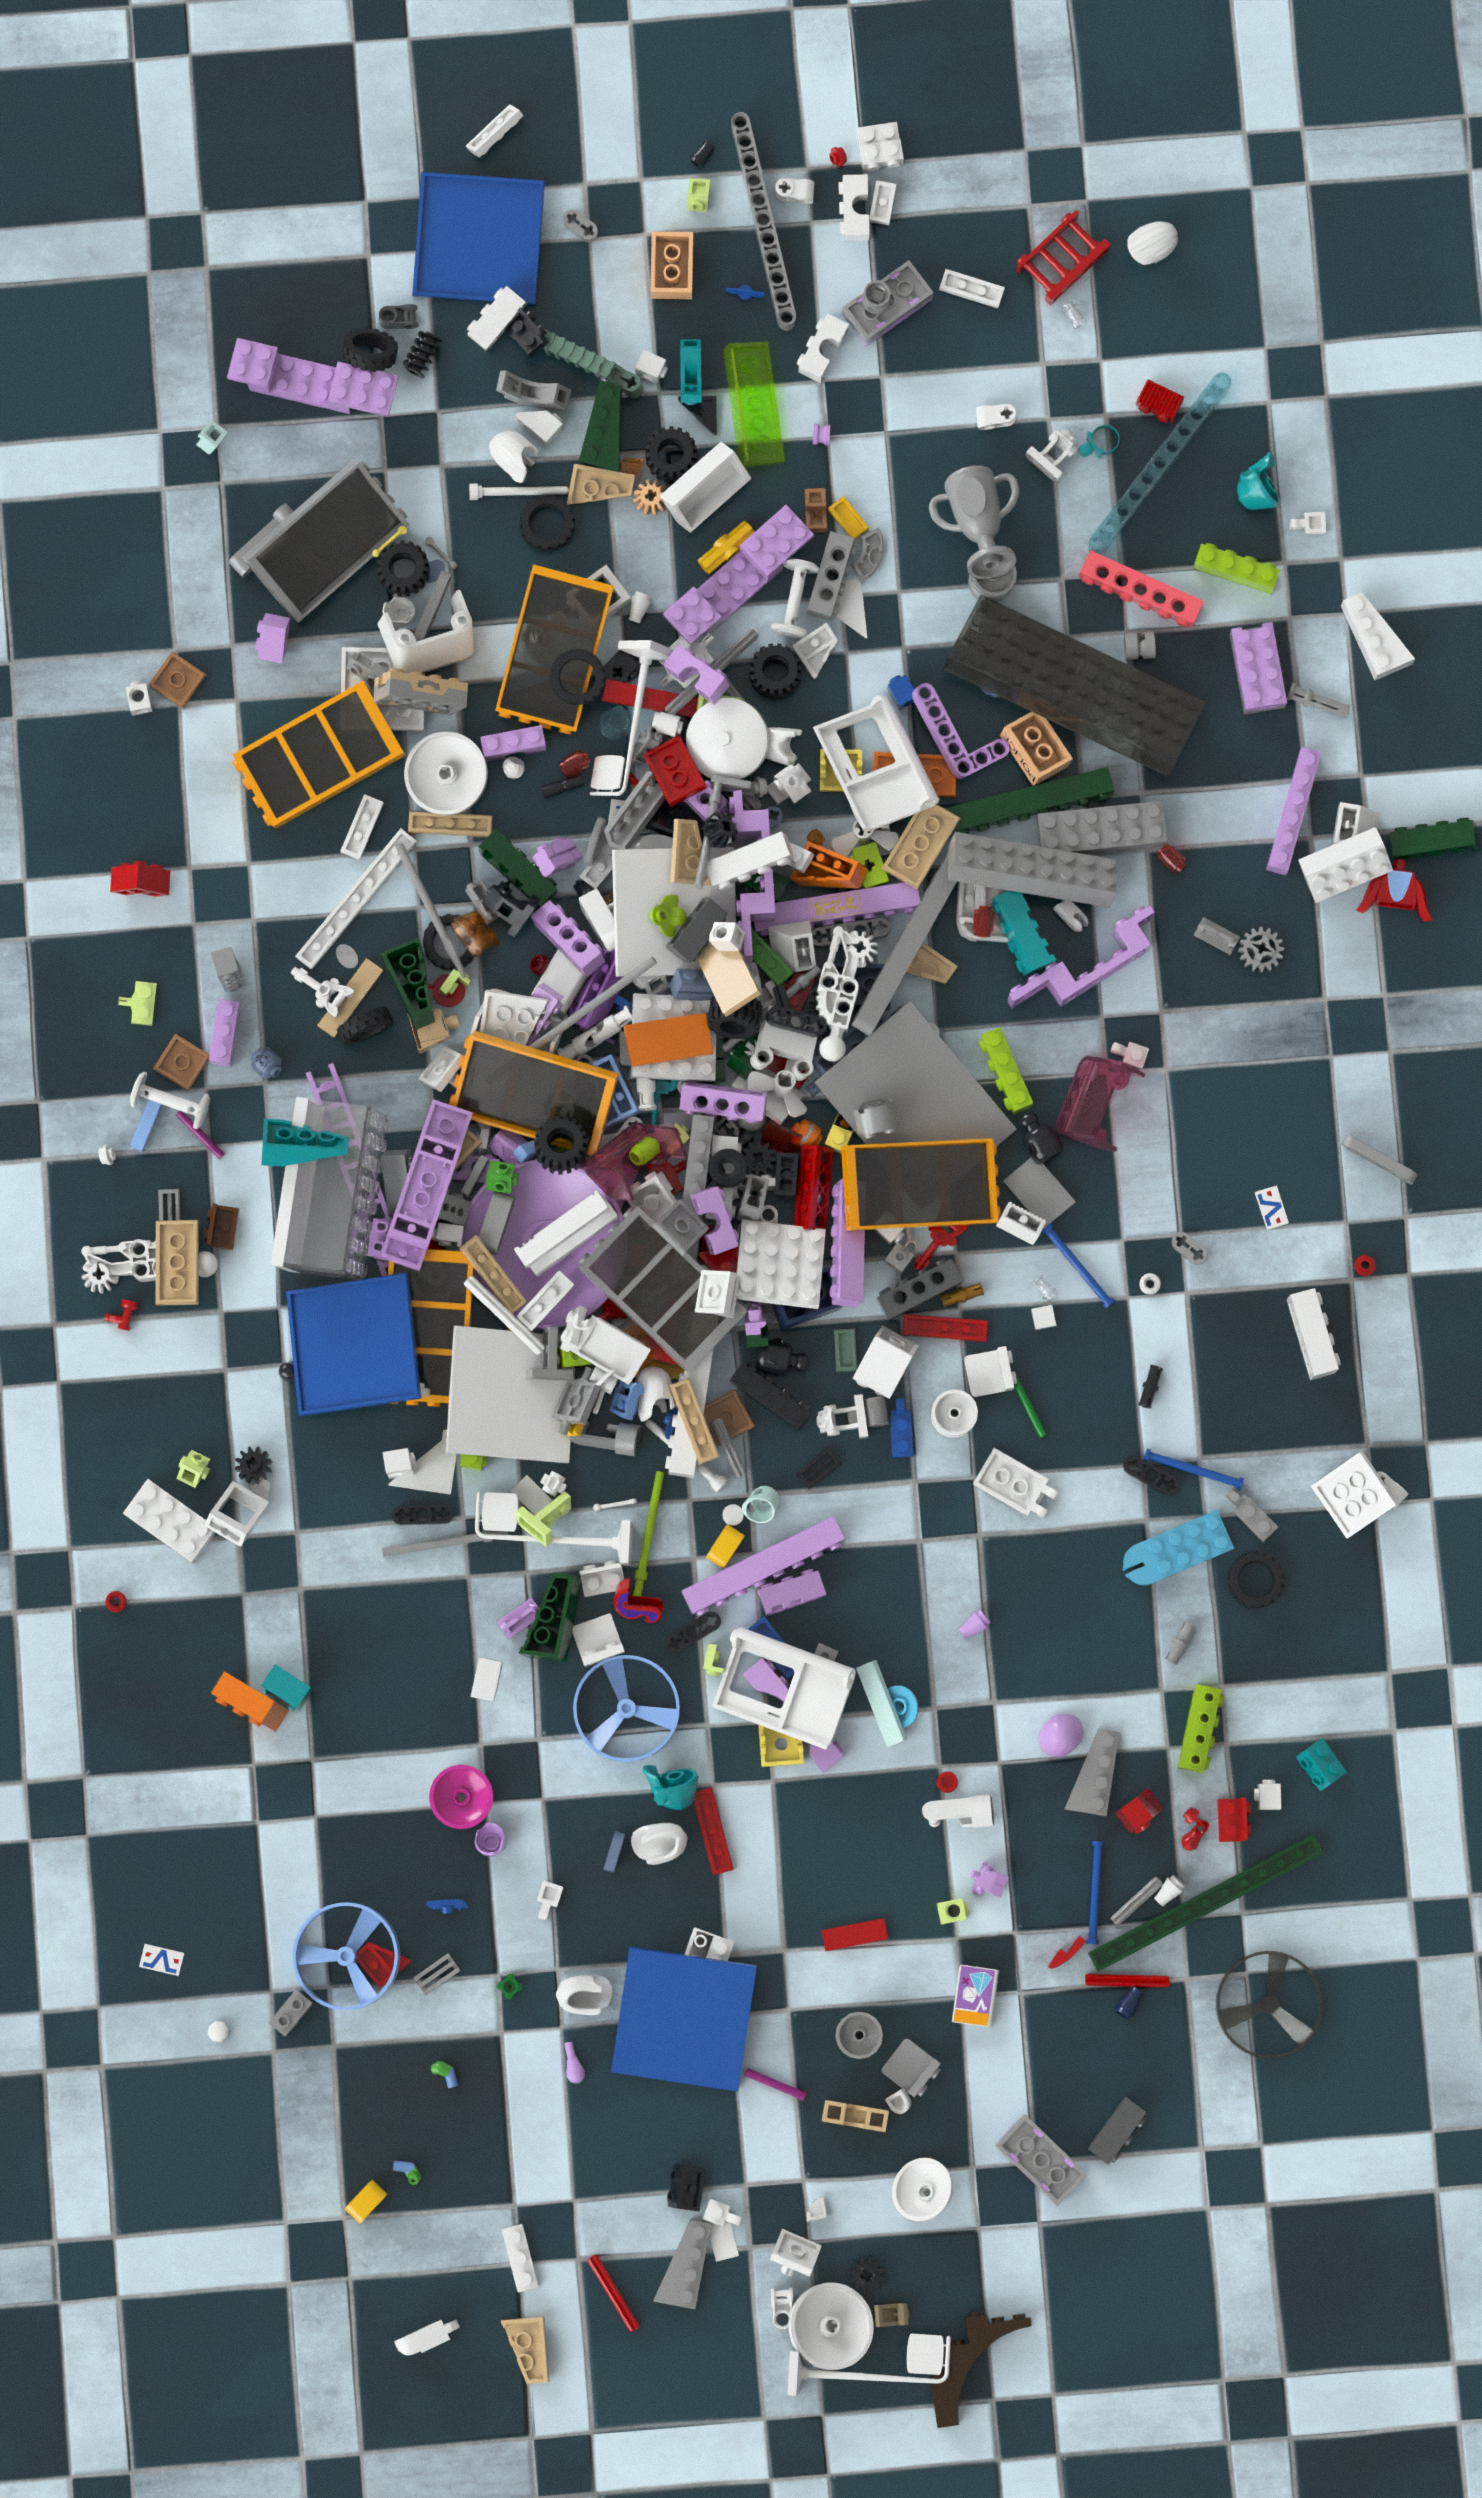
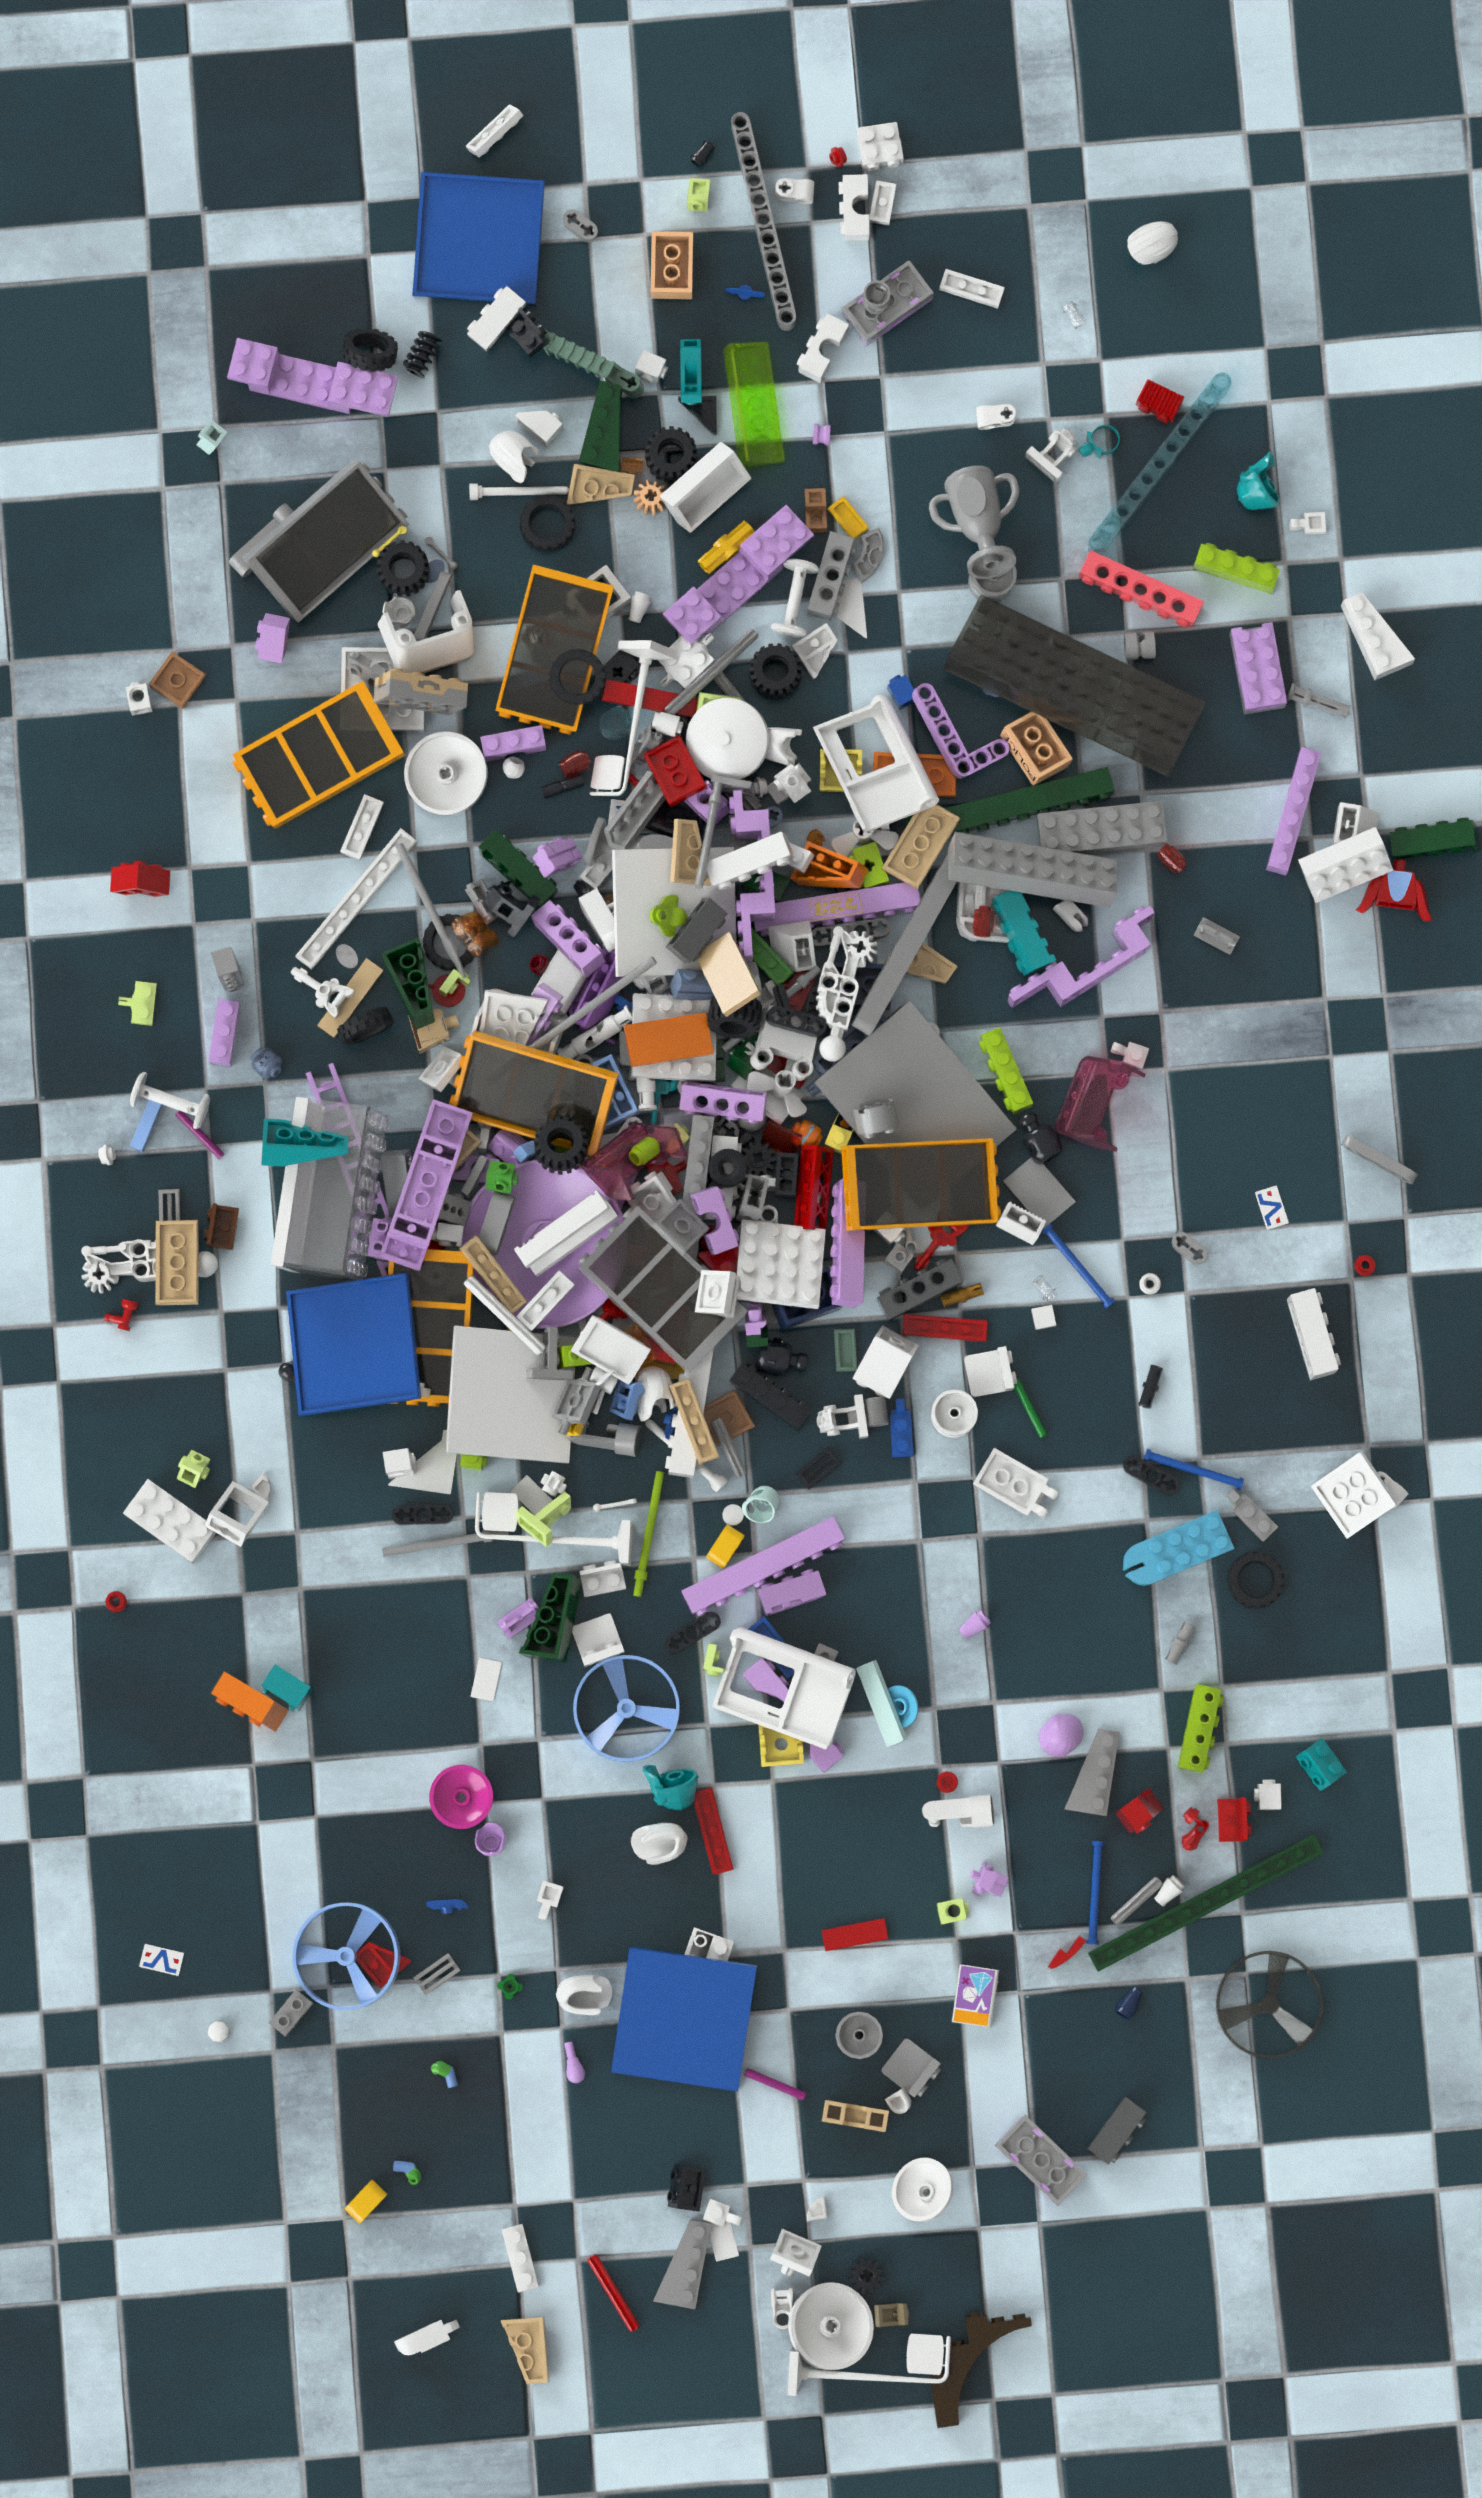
medium nougat tile [153,1034,209,1091] -> none
black gear [235,1446,273,1484] -> none
dark grey piece [379,304,418,329] -> none
tan tile [408,811,493,837] -> none
light grey arch [496,371,571,410] -> none
white plate [560,1306,590,1352] -> none
sand blue beam [604,1831,625,1873] -> none
red animal [614,1578,664,1623] -> none
lavender arch [663,646,730,705] -> none
black gear [702,812,738,849] -> none
white brick [709,922,745,951] -> none
red fence [1016,210,1111,306] -> none
red axle [1085,1974,1170,1987] -> none
light grey gear [1238,927,1284,973] -> none

